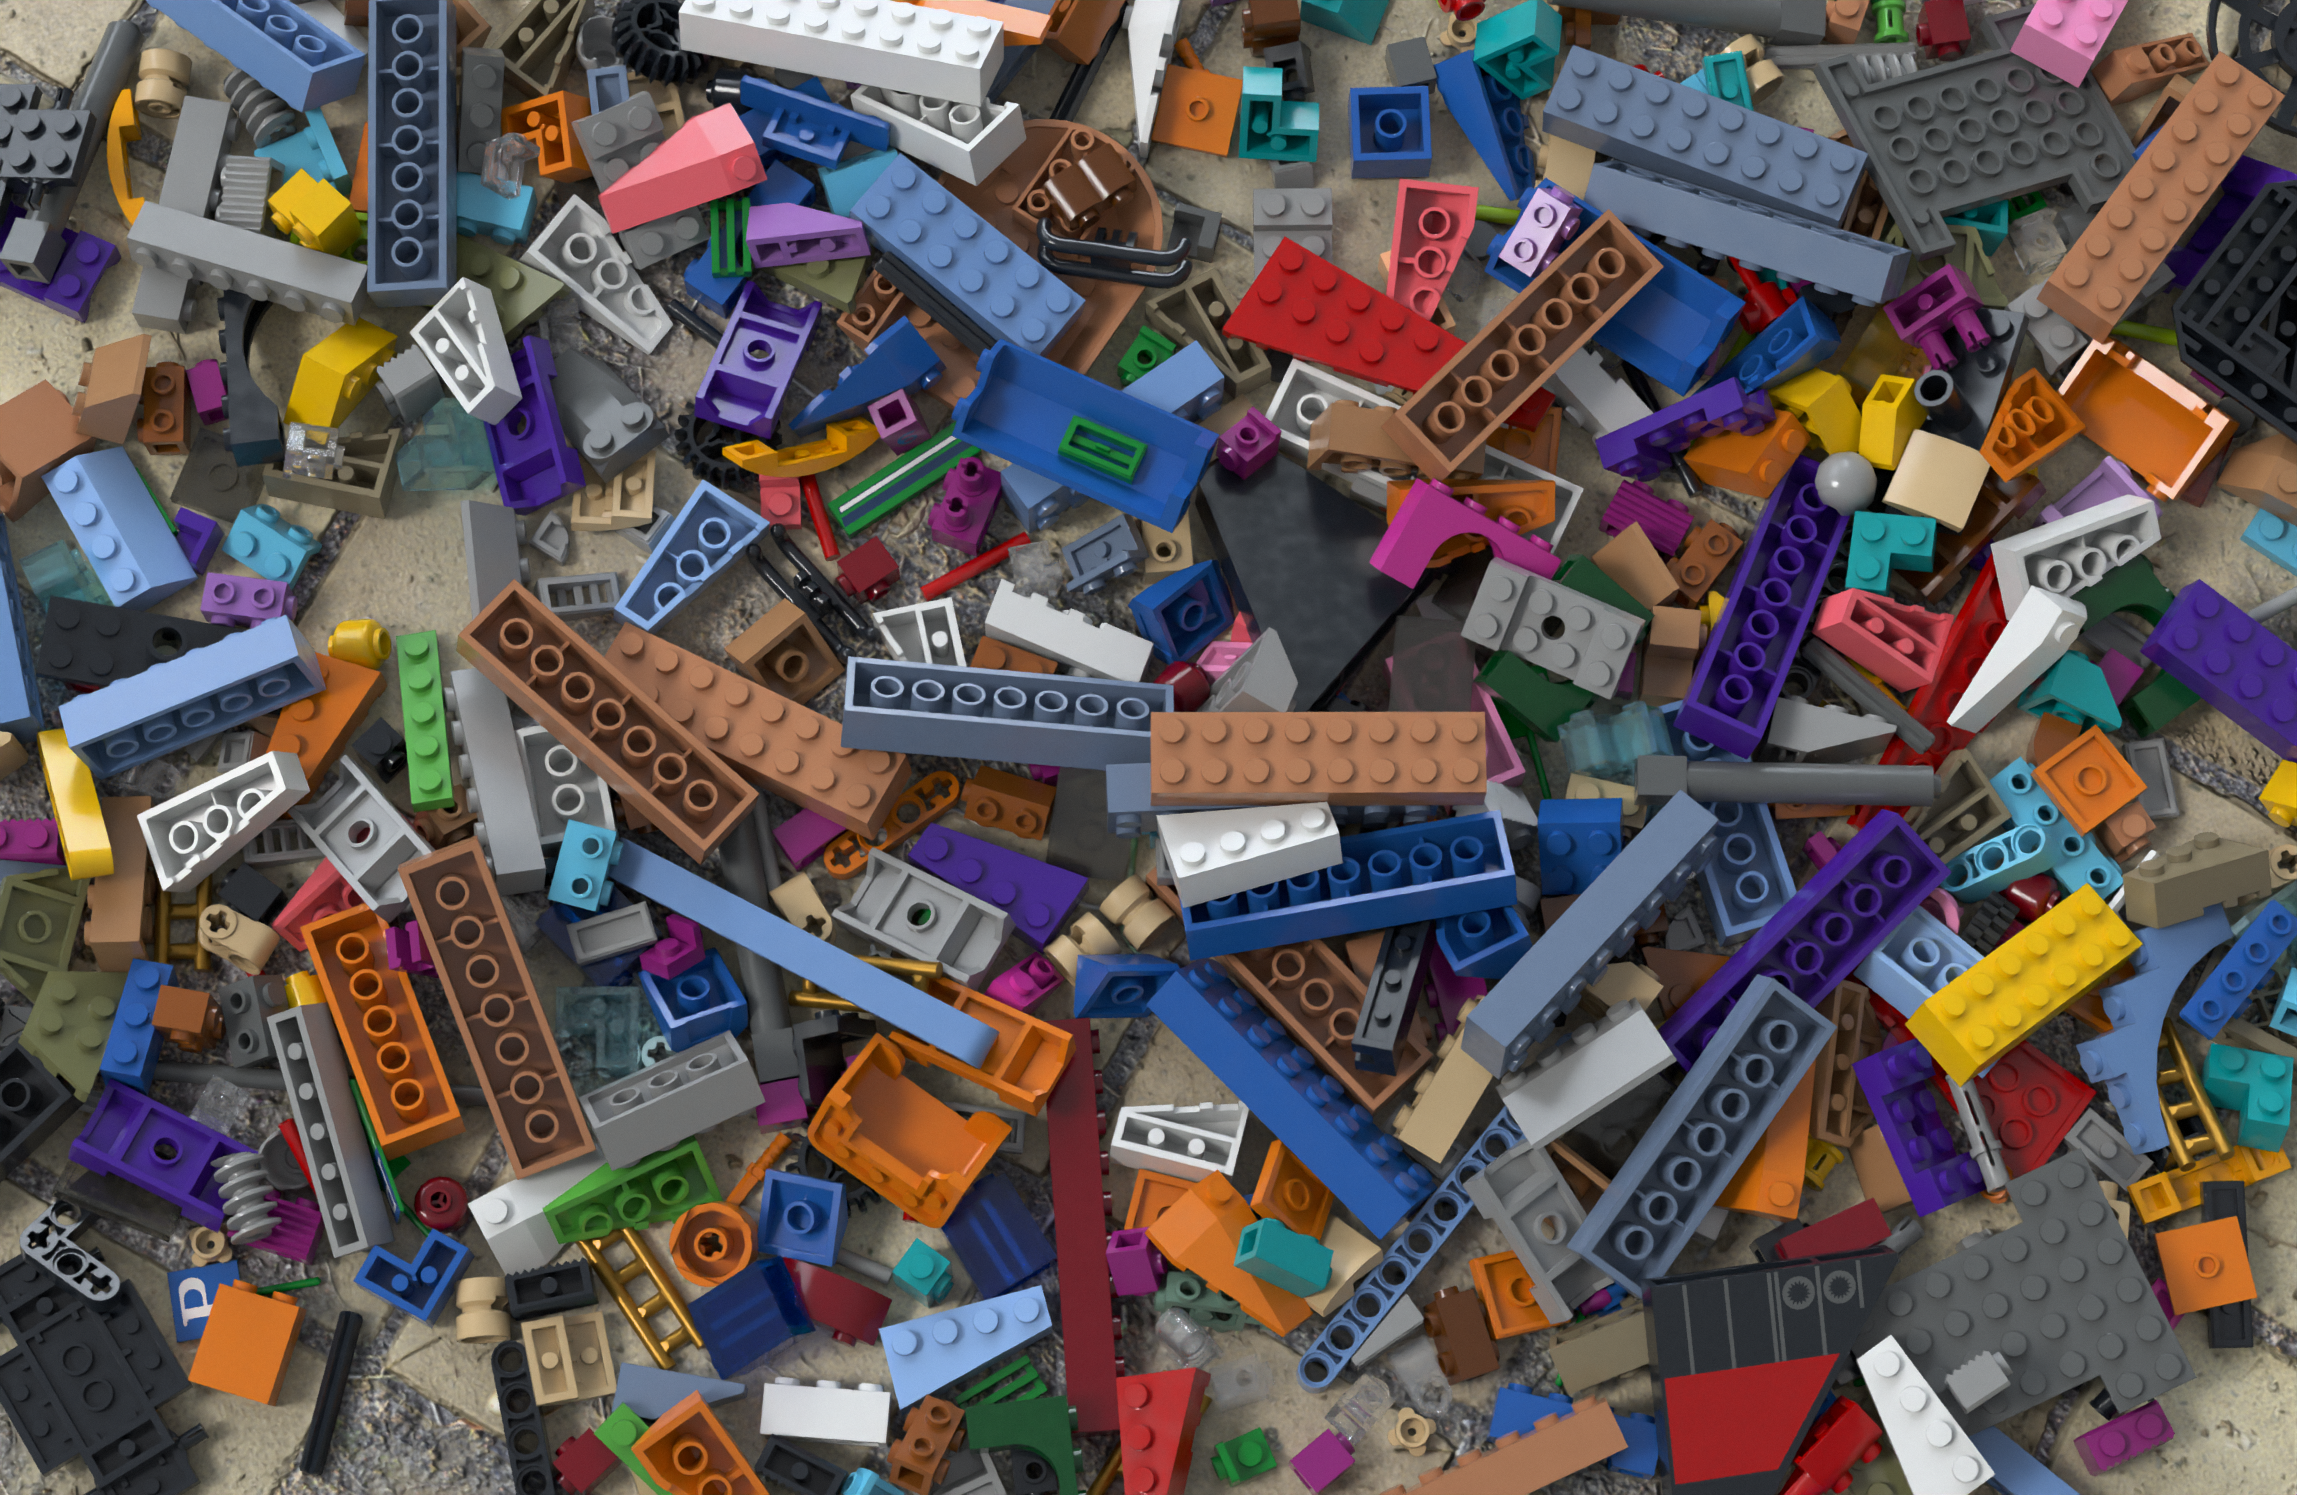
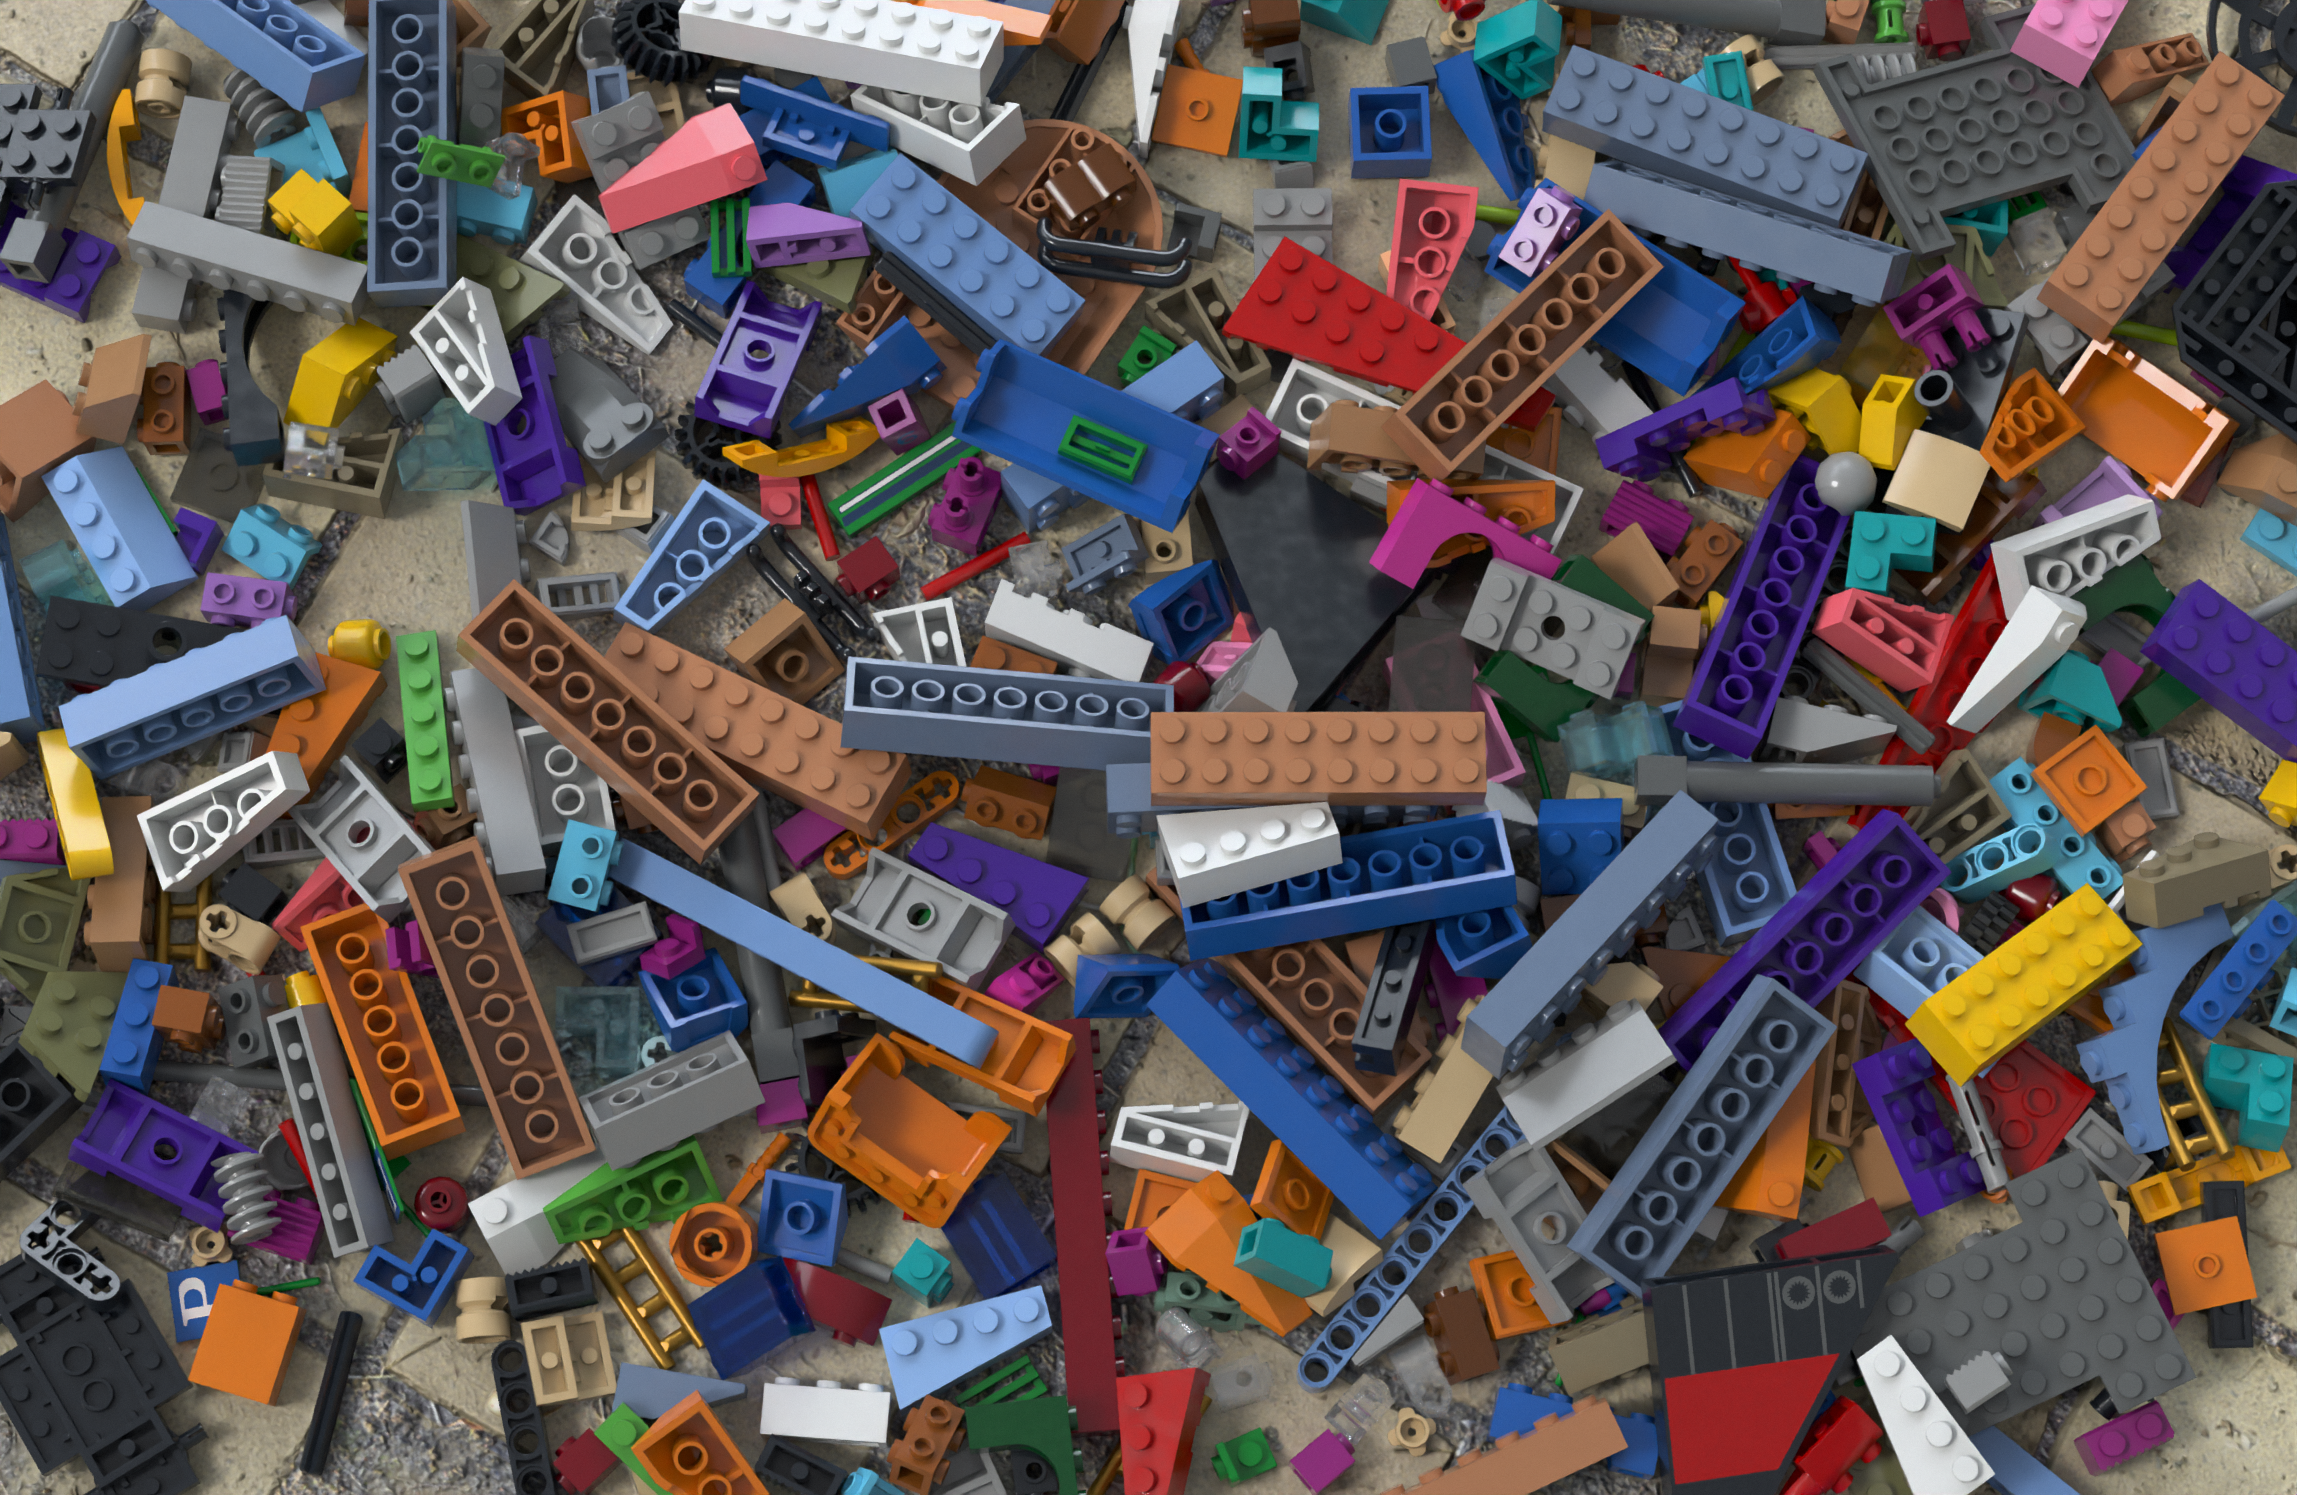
none -> bright green hinge [417,135,506,188]

